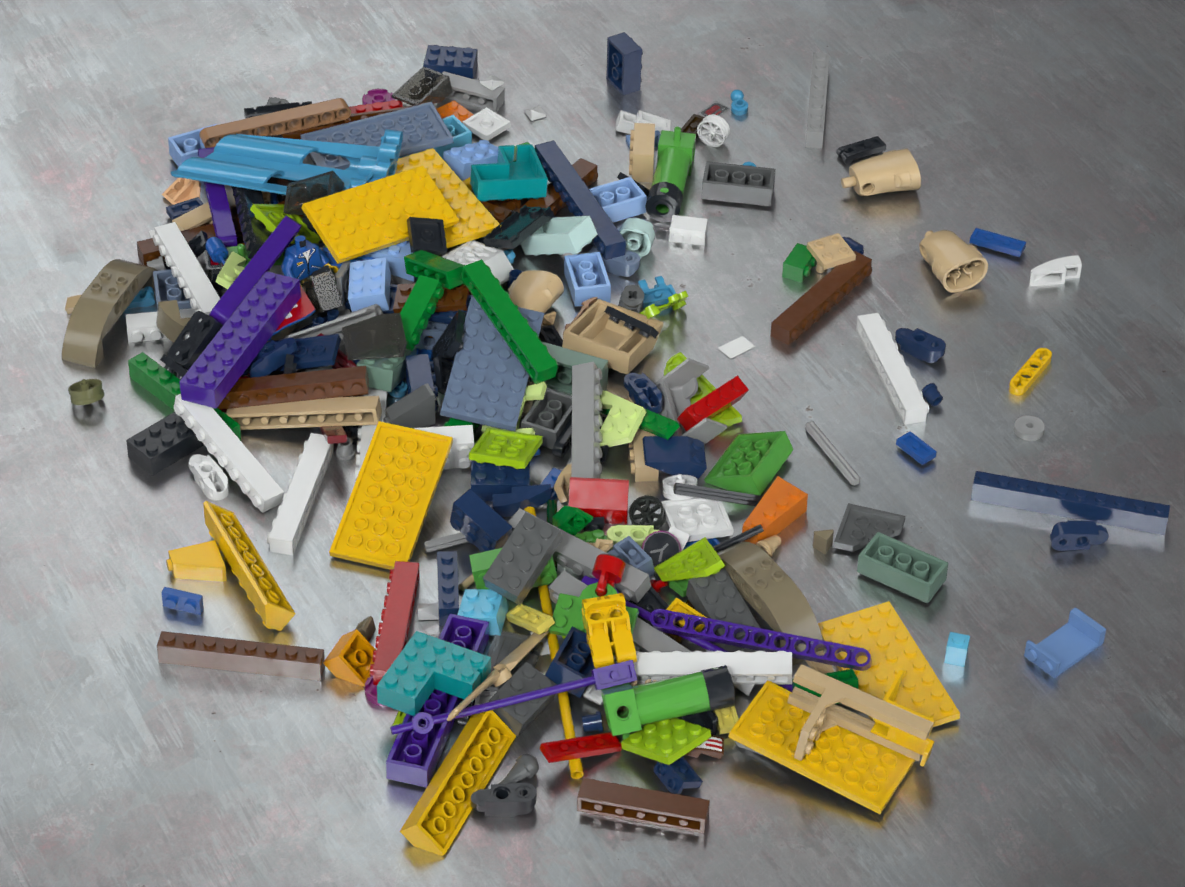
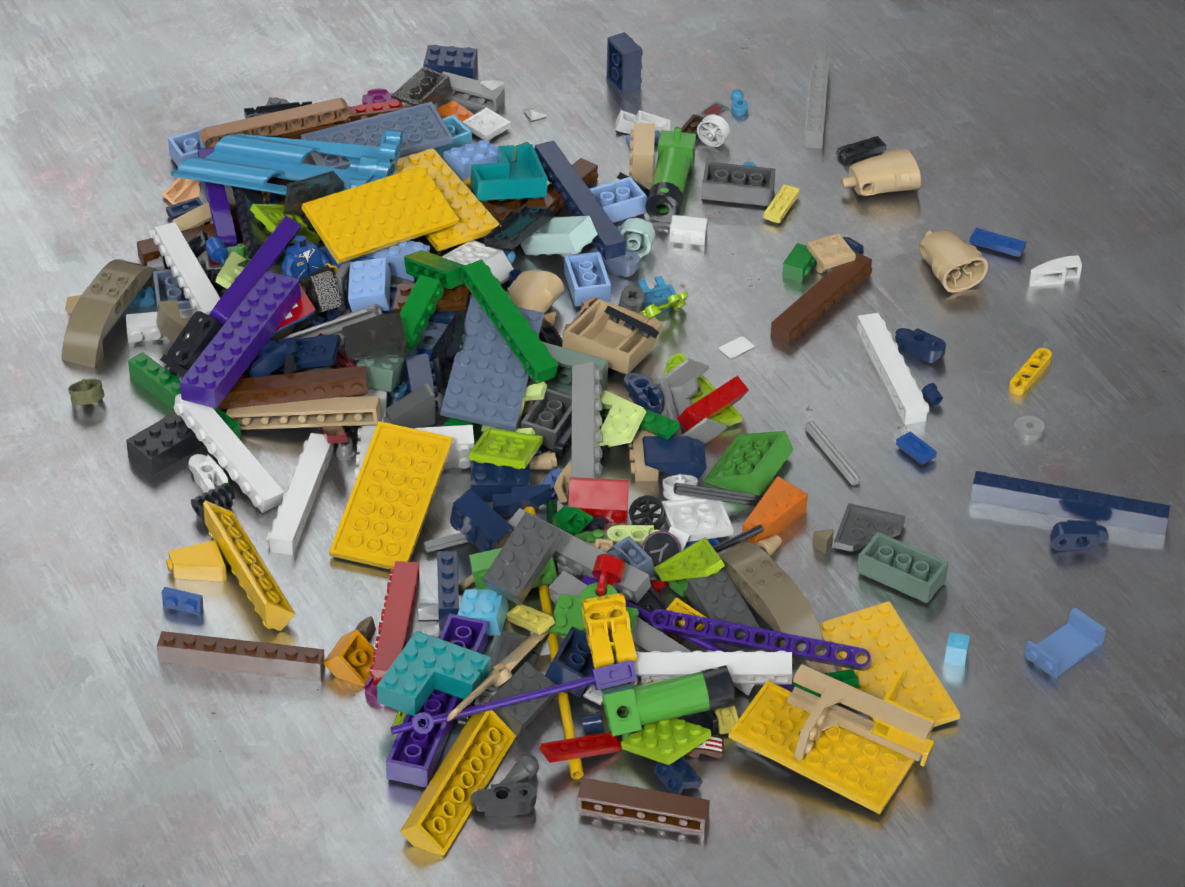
black plate [407,217,447,255] -> none
none -> black piece [191,482,235,520]
none -> tan cone [530,451,558,470]
none -> light yellow plate [763,184,800,223]

